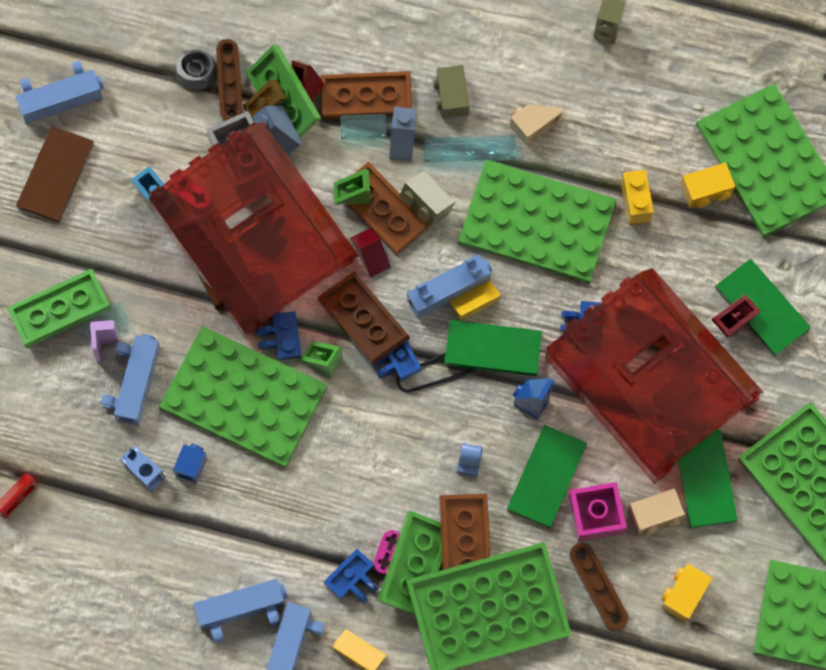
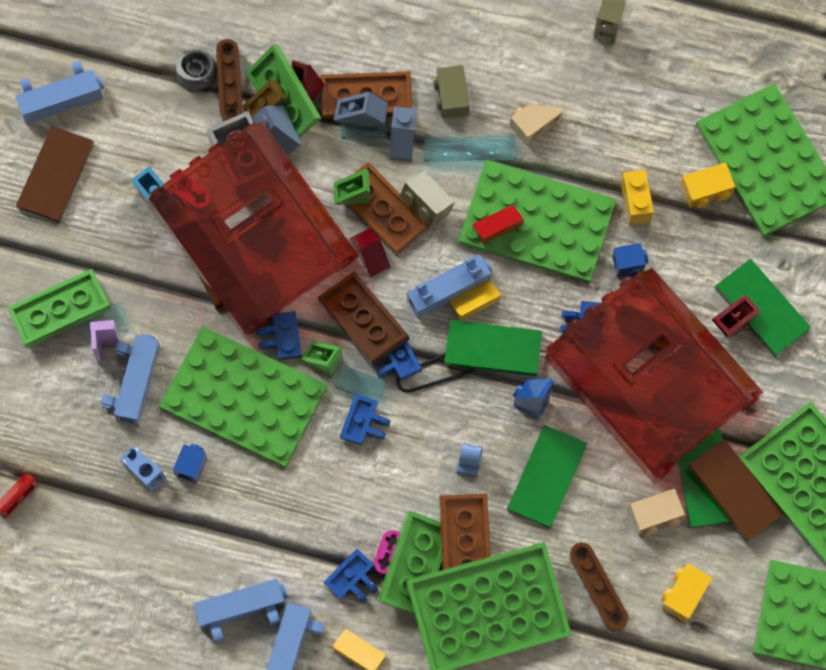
dark pink brick [568,482,627,542] -> none
none -> sand blue slope [334,92,388,127]
none -> clear light blue tile [335,365,387,405]
none -> blue hinge [340,393,391,446]
none -> red slope [472,205,524,245]
none -> blue brick [612,243,648,277]
none -> reddish brown tile [688,439,783,543]

